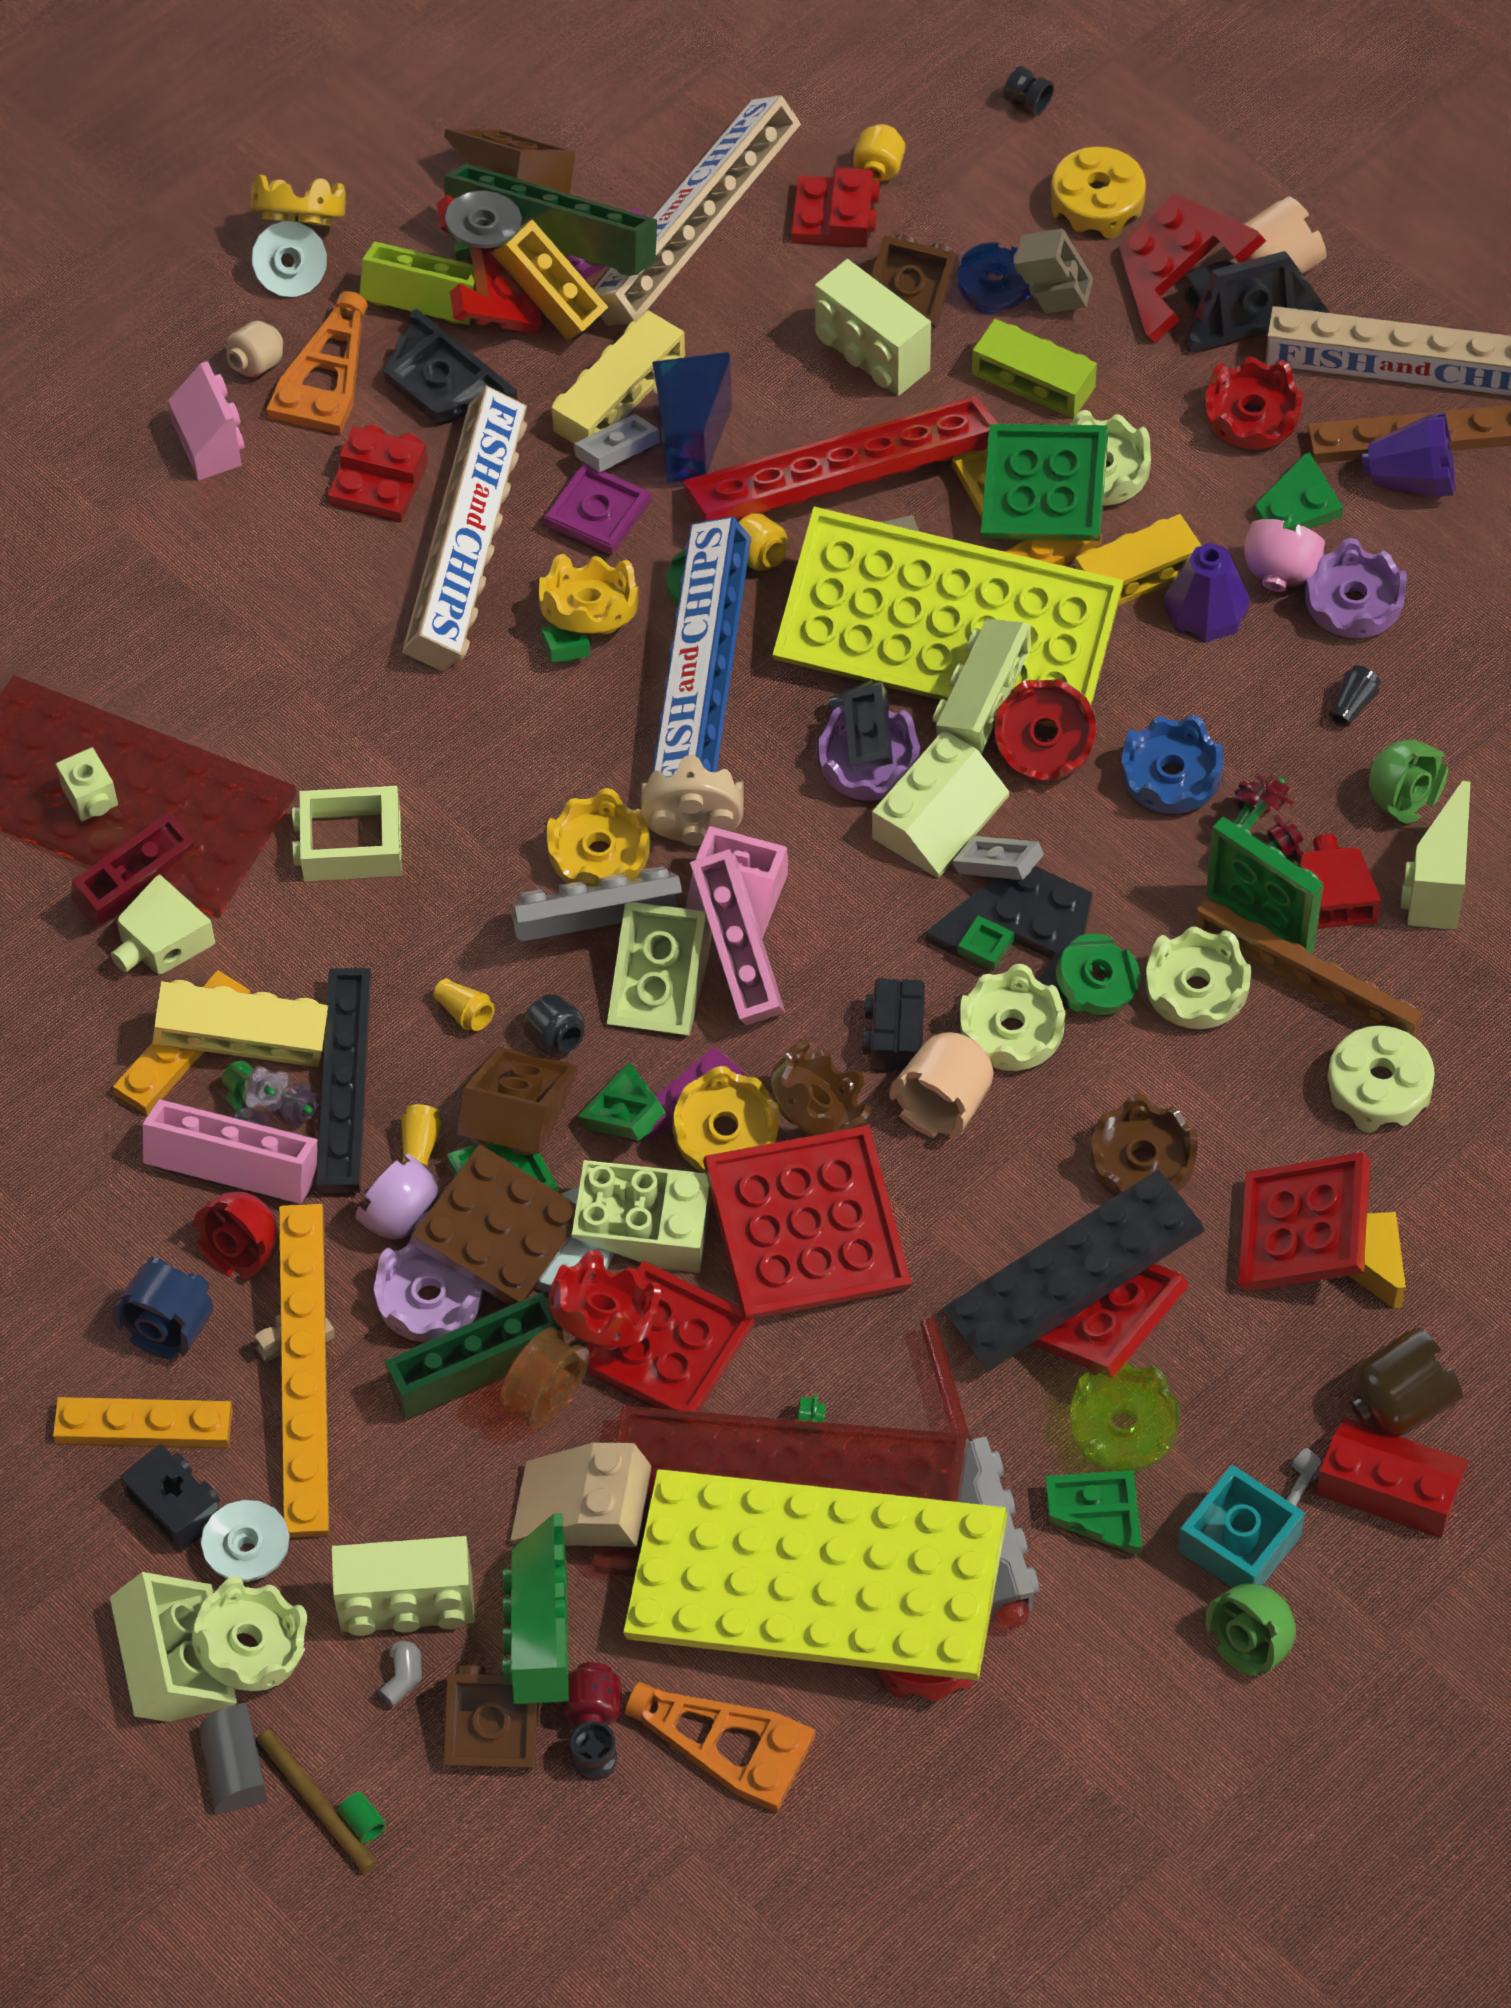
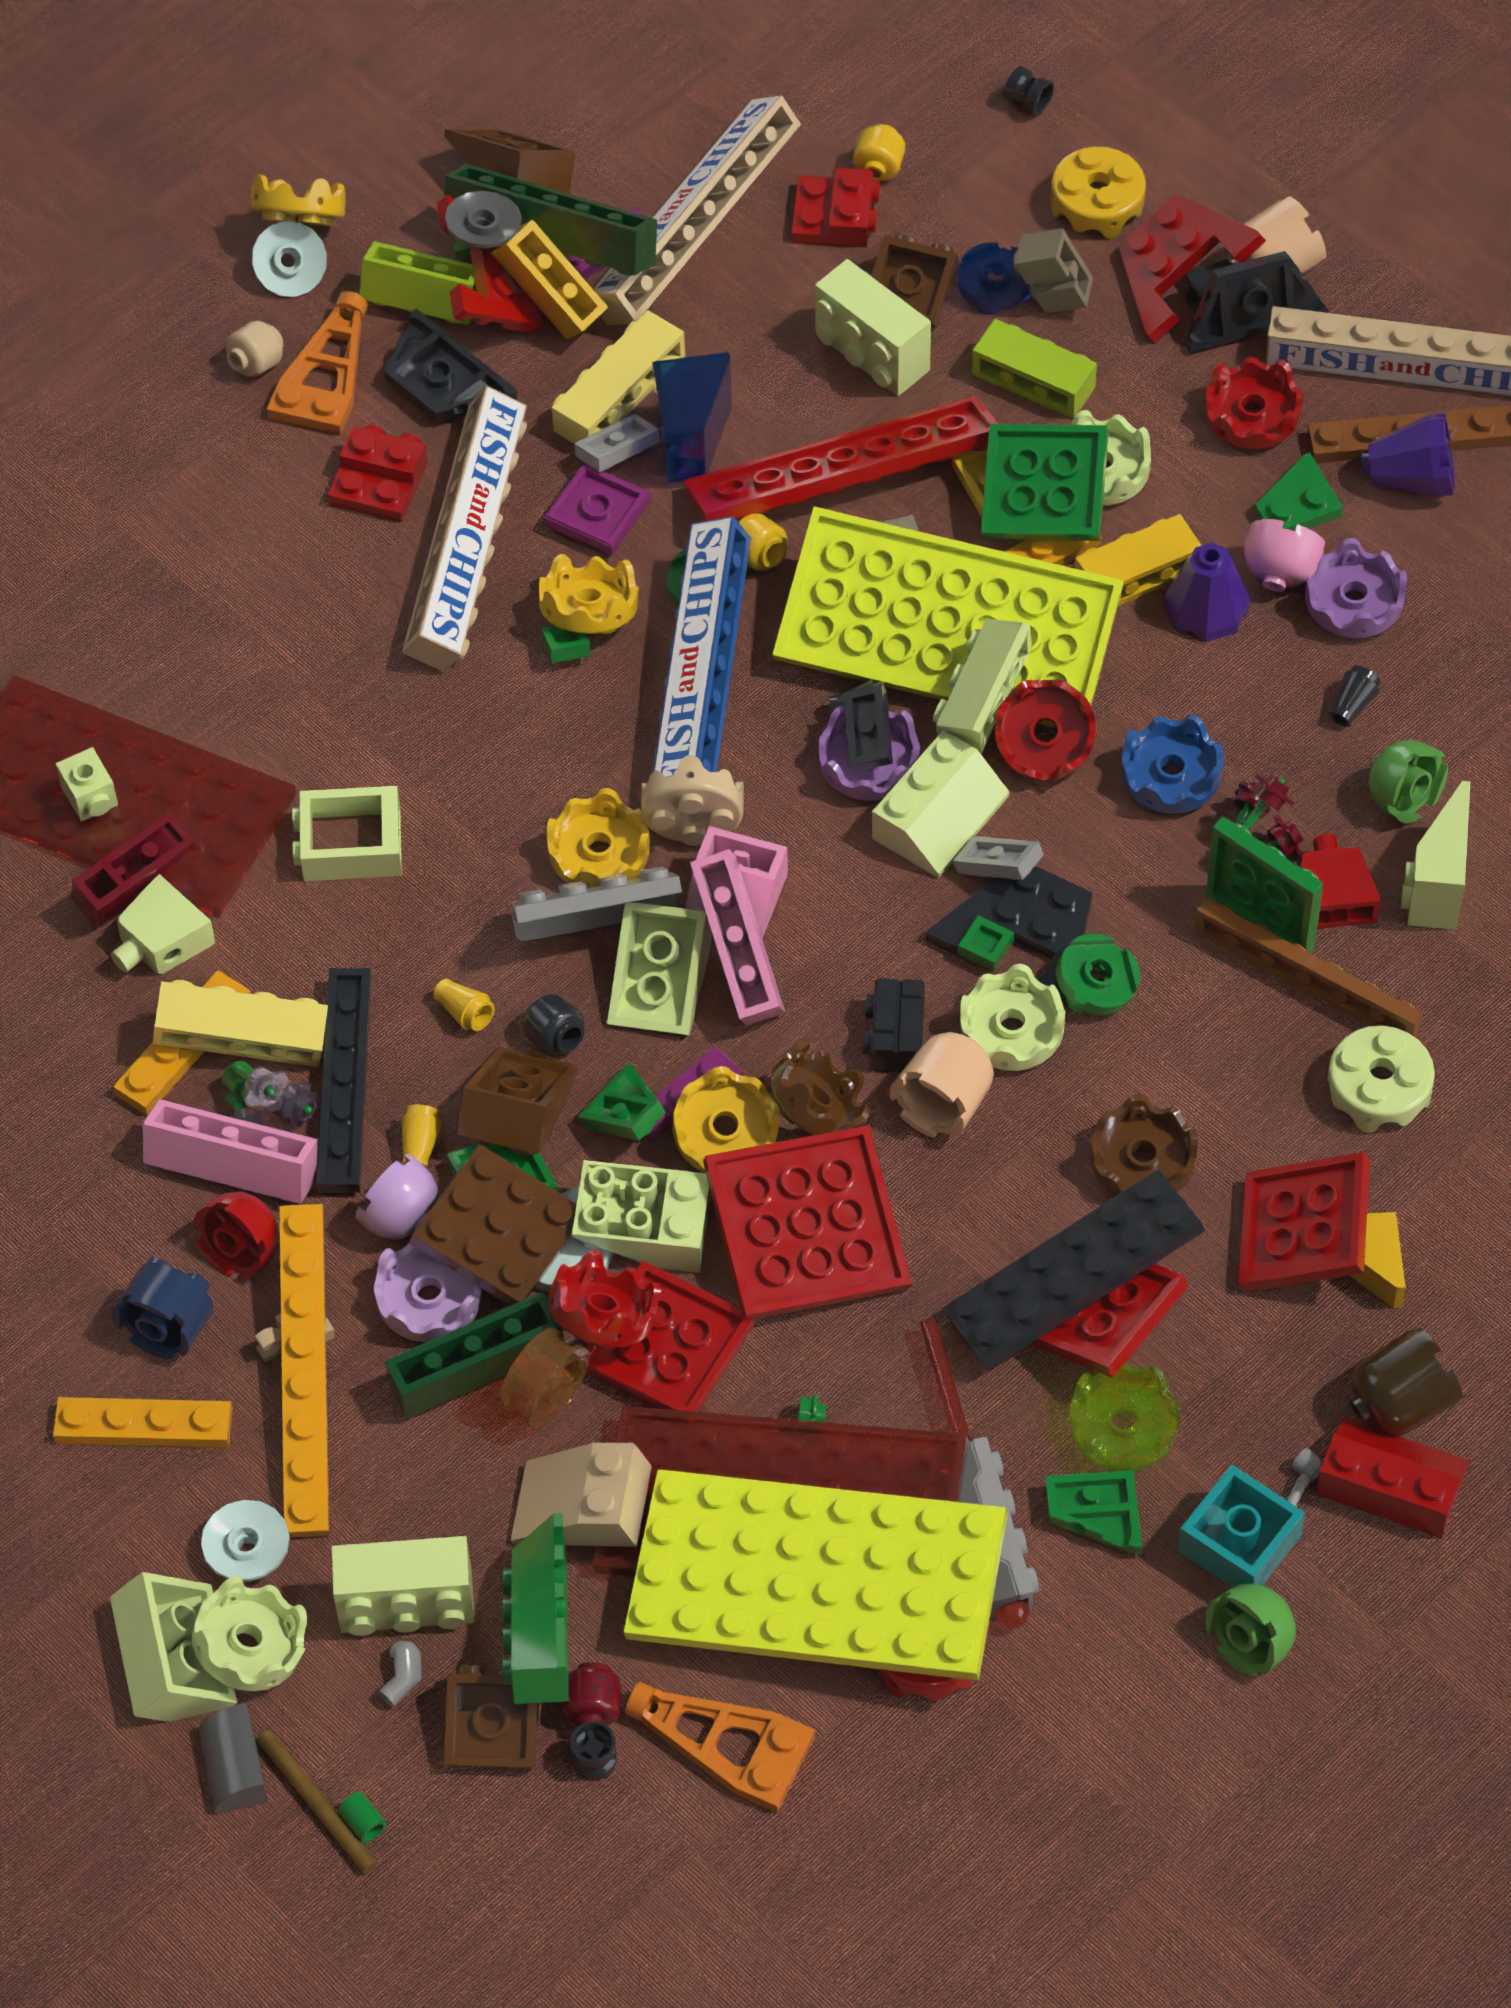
black brick [120,1444,220,1553] -> none
bright pink slope [168,361,245,480] -> none
yellowish green plate [1146,927,1251,1029] -> none

